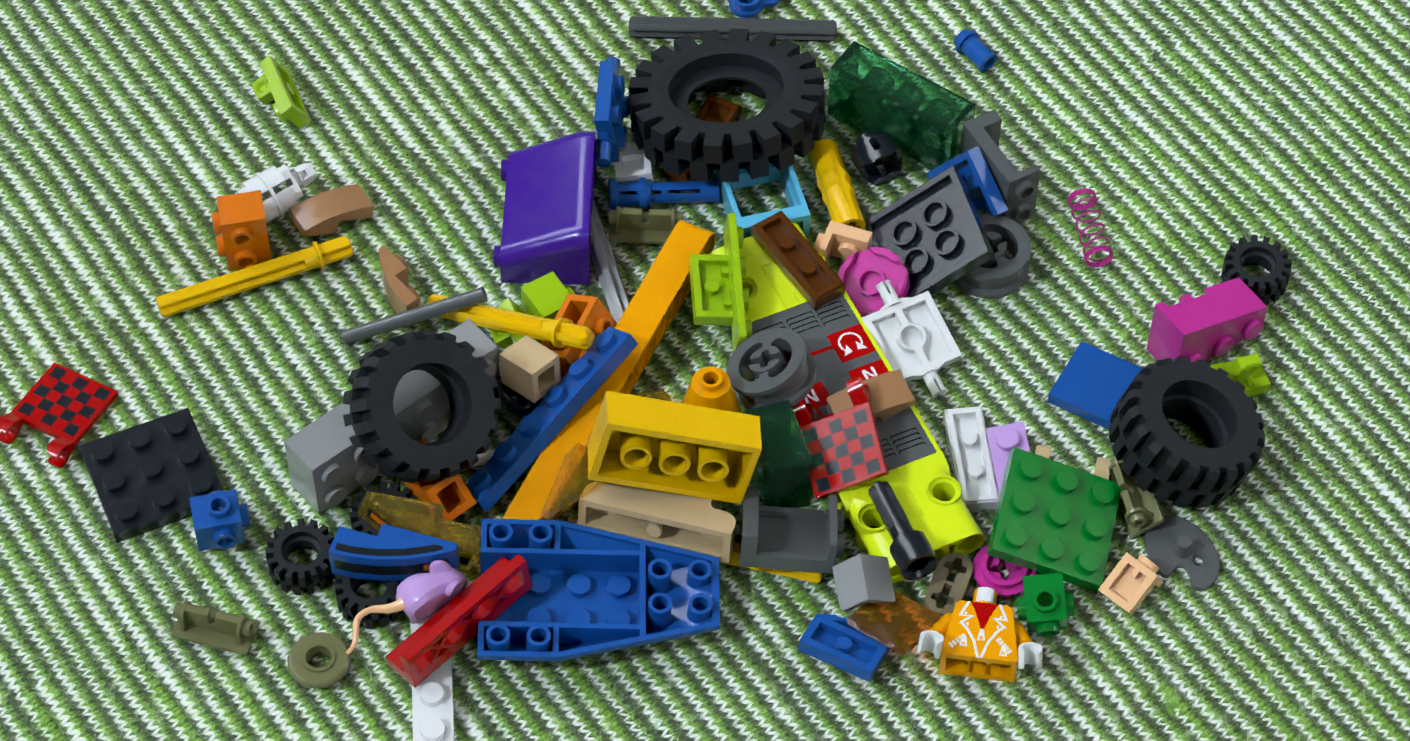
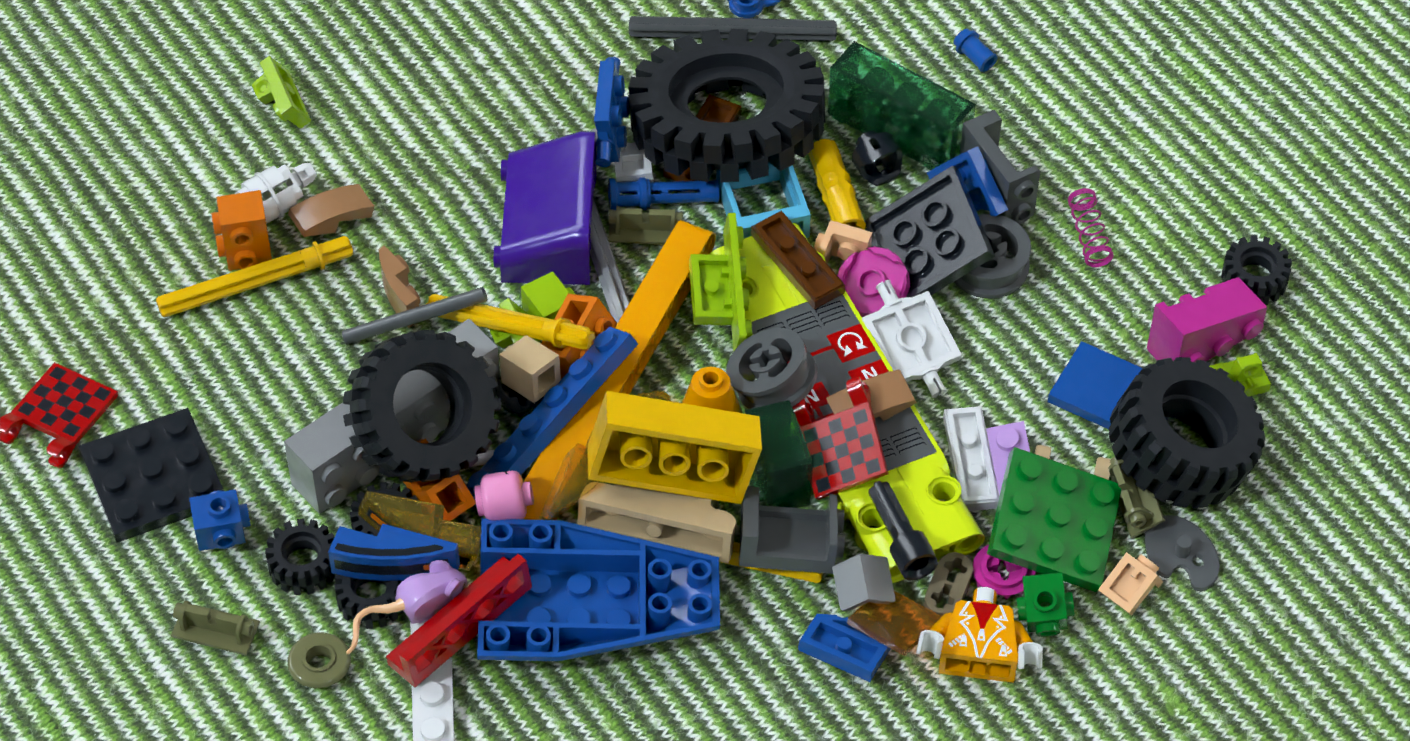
none -> bright pink head [475,470,534,521]

